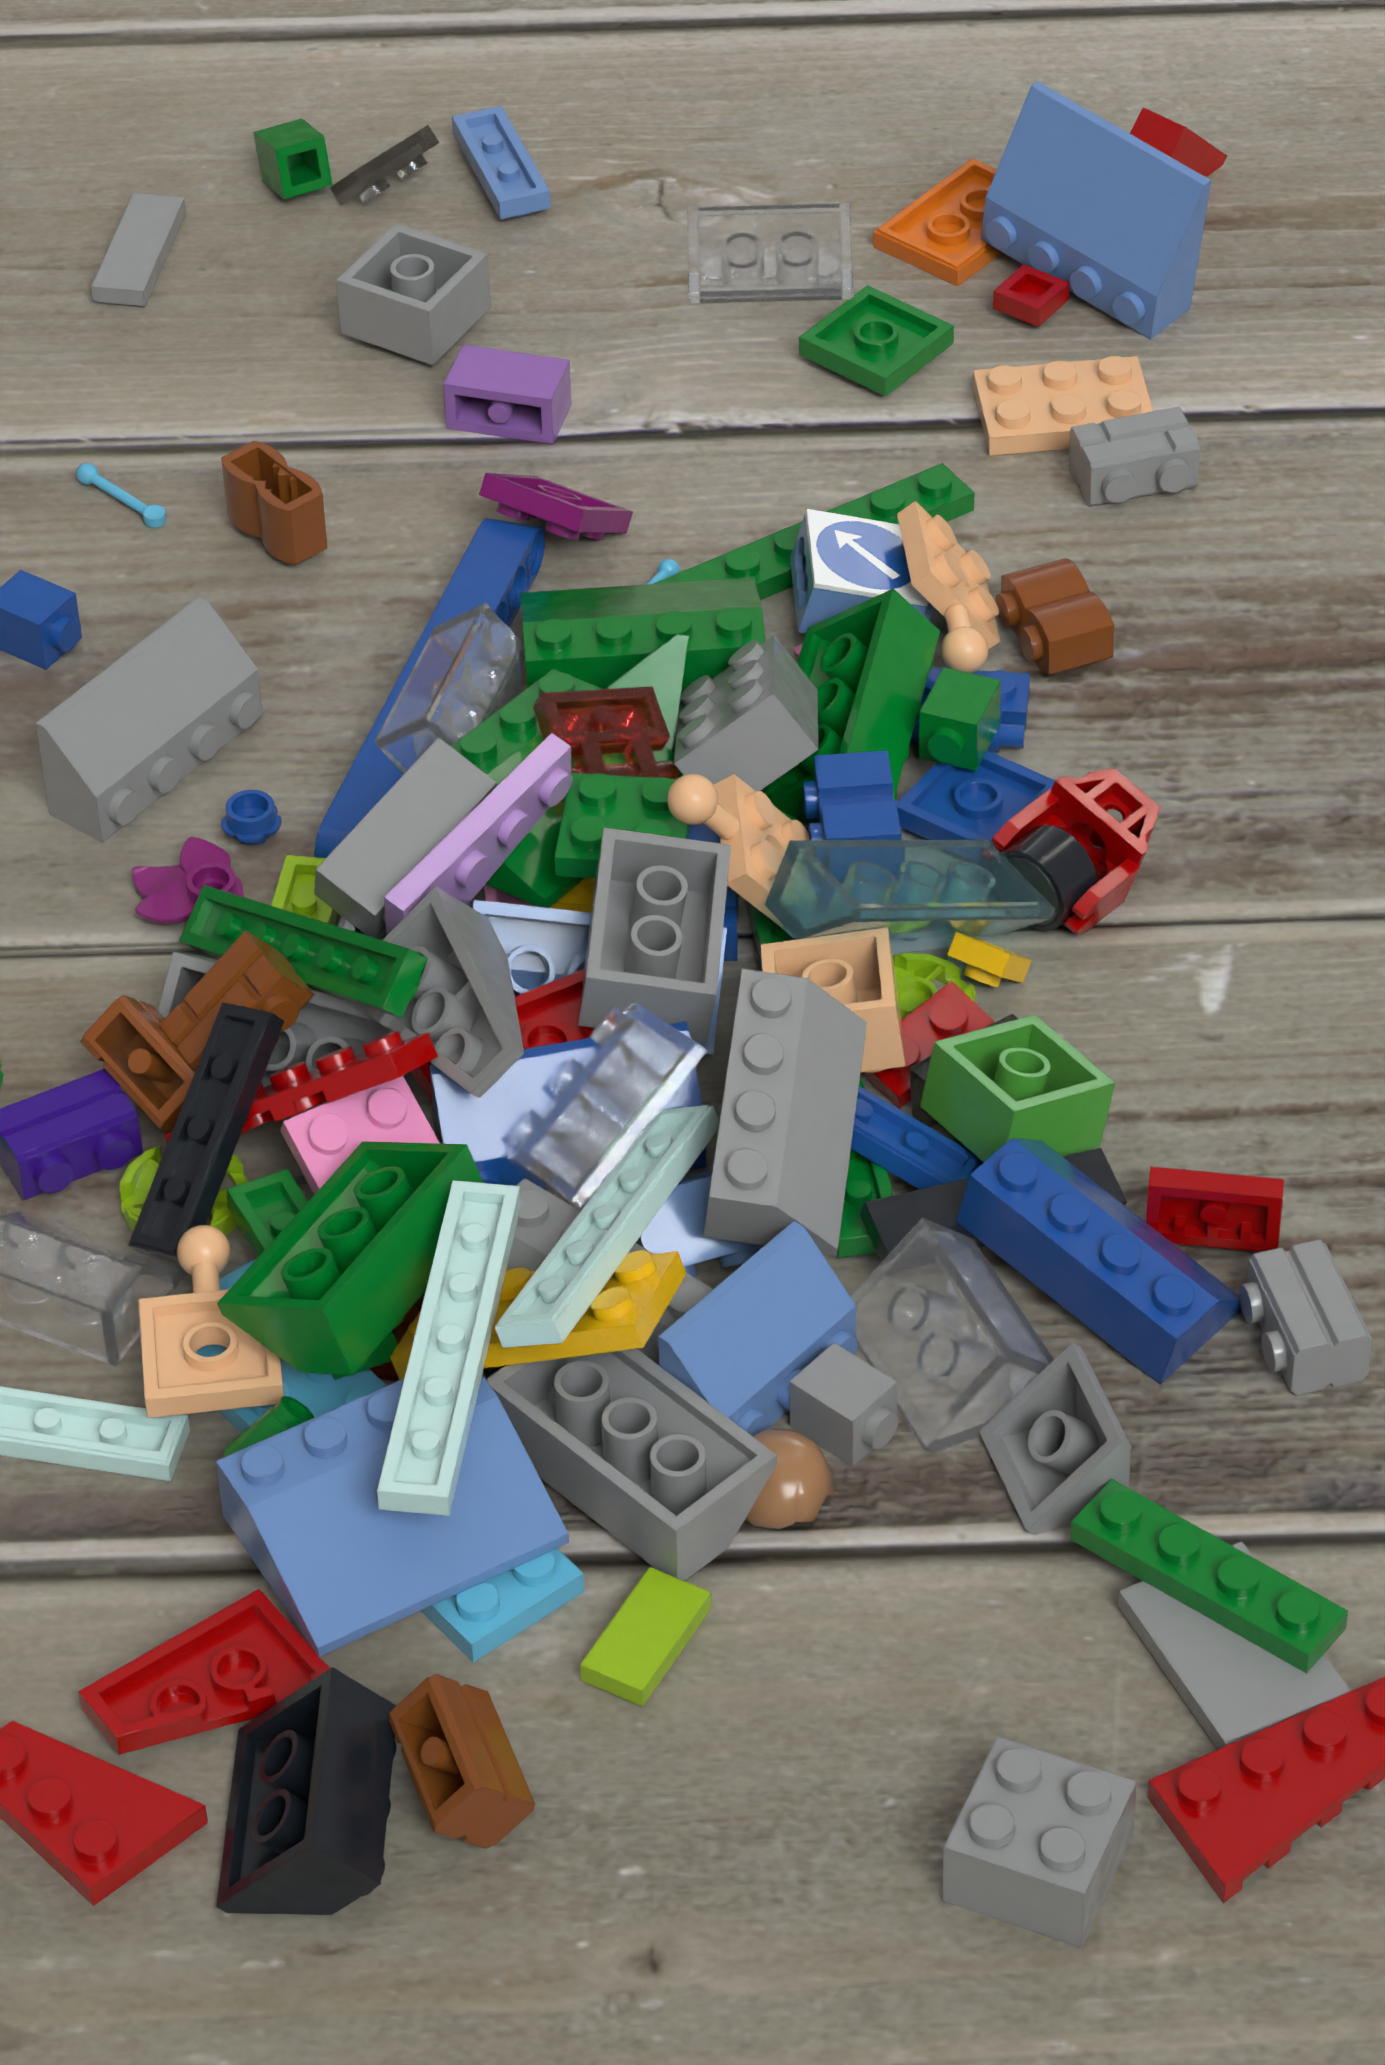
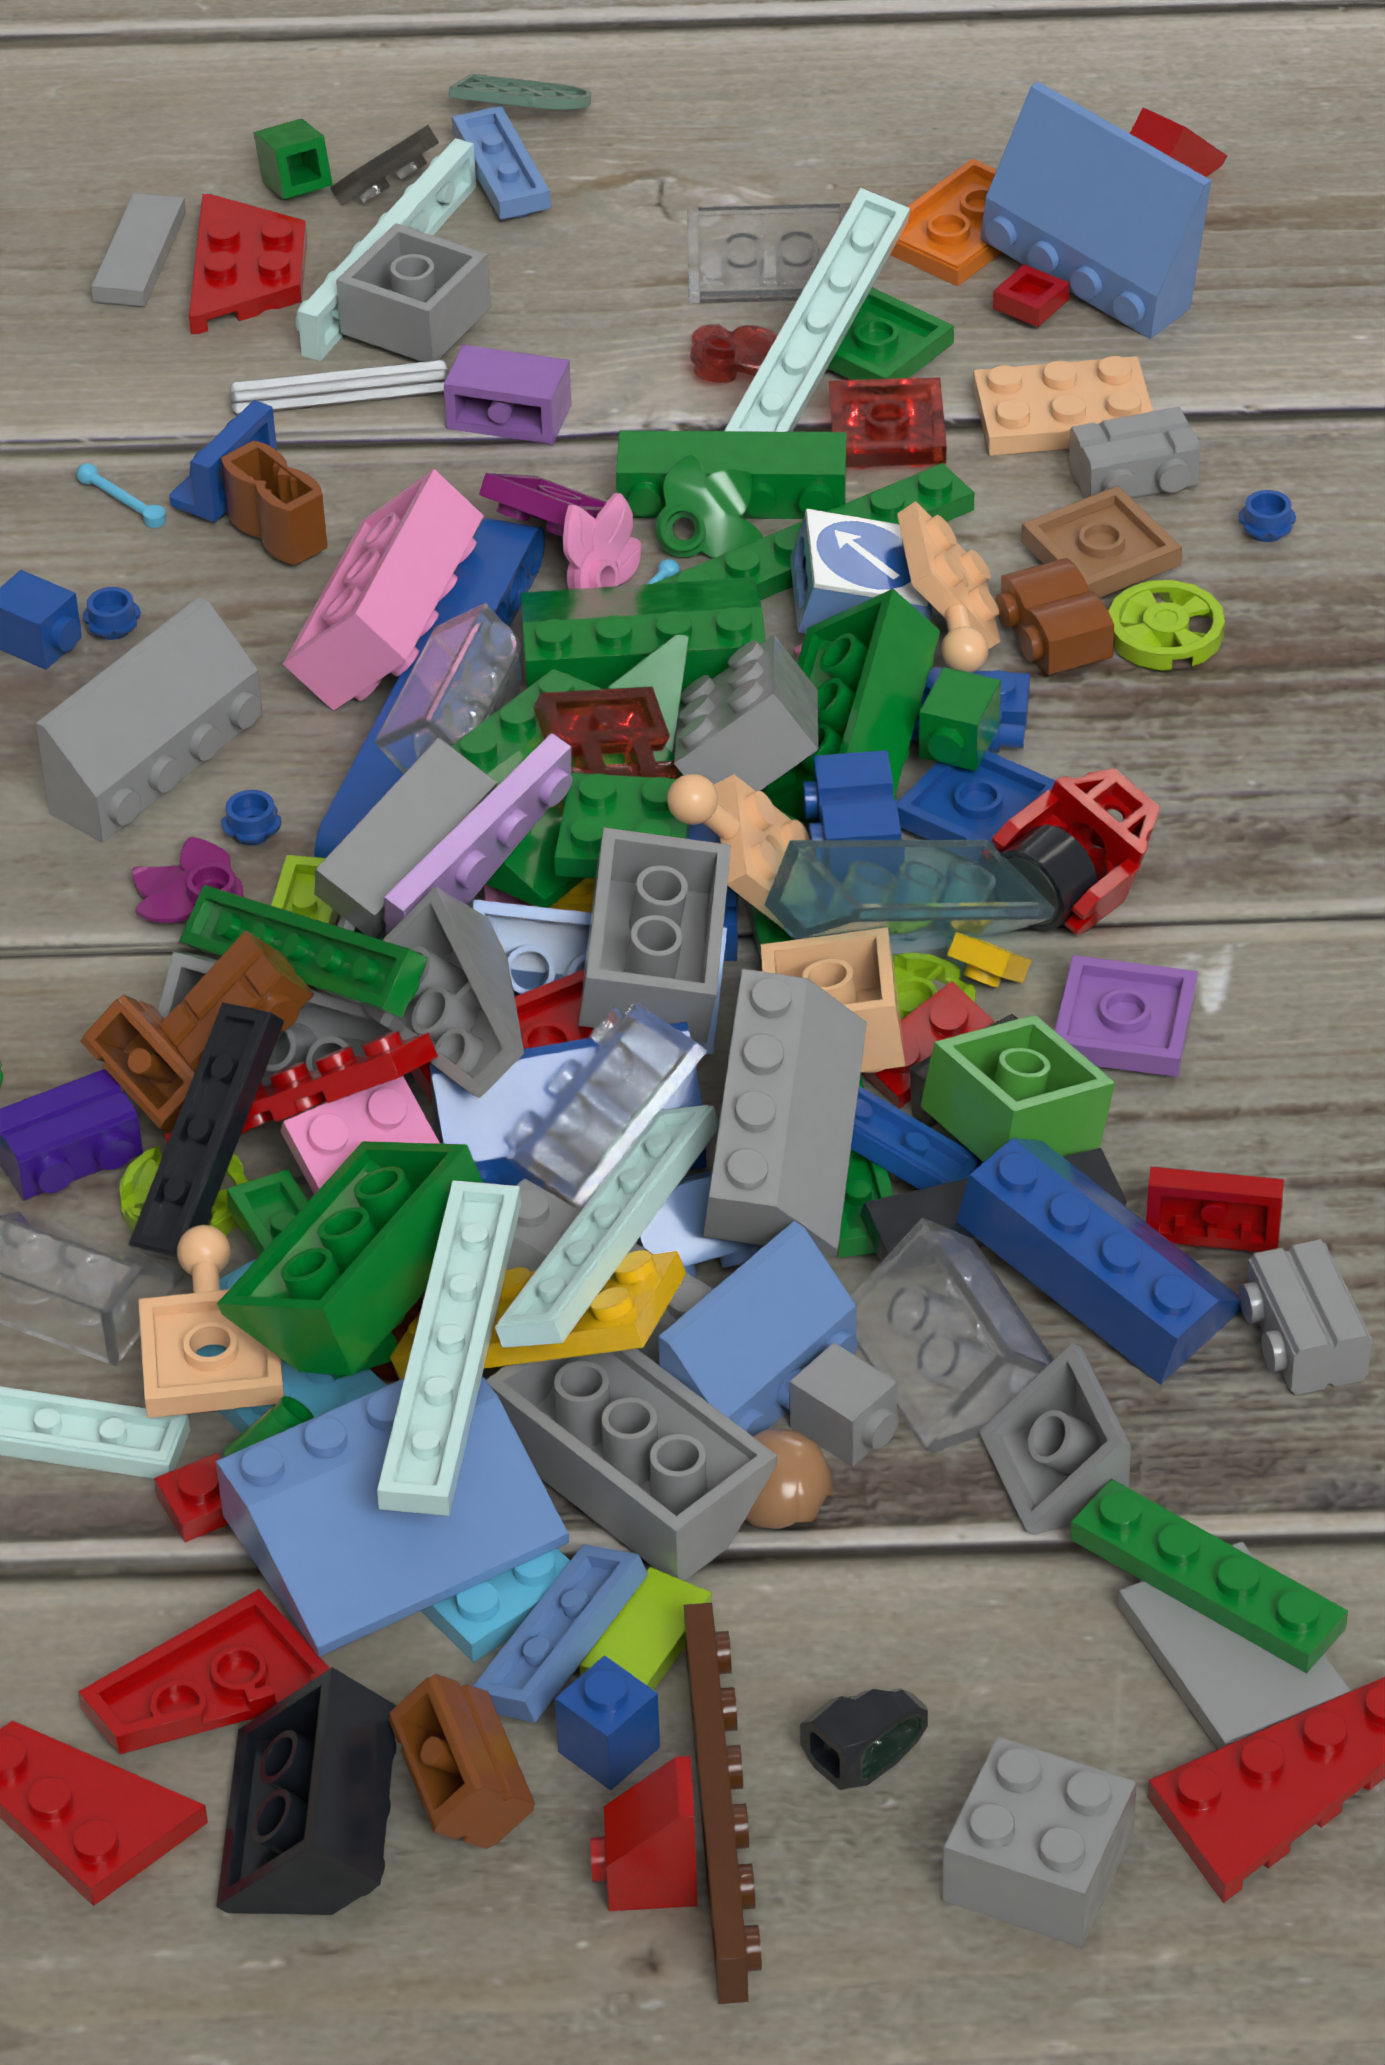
none -> blue plate [83,587,141,640]
none -> red plate [154,1453,229,1542]
none -> blue bracket [169,400,277,522]
none -> red wing [189,194,307,334]
none -> axle [230,360,449,415]
none -> bright pink brick [283,469,484,711]
none -> light aqua plate [295,138,476,361]
none -> sand green window [449,73,592,110]
none -> medium blue plate [473,1544,648,1723]
none -> blue brick [555,1655,660,1791]
none -> bright pink plate [563,493,642,589]
none -> red slope [590,1756,698,1911]
none -> green brick [616,430,847,519]
none -> green plate [655,454,763,558]
none -> reddish brown plate [684,1603,762,2004]
none -> clear red plate [690,324,778,383]
none -> light aqua plate [725,188,910,432]
none -> black rock [800,1688,928,1790]
none -> clear red plate [829,377,947,469]
none -> medium nougat plate [1021,486,1182,598]
none -> medium lavender plate [1055,955,1198,1077]
none -> lime piece [1108,580,1225,671]
none -> blue plate [1239,490,1296,542]

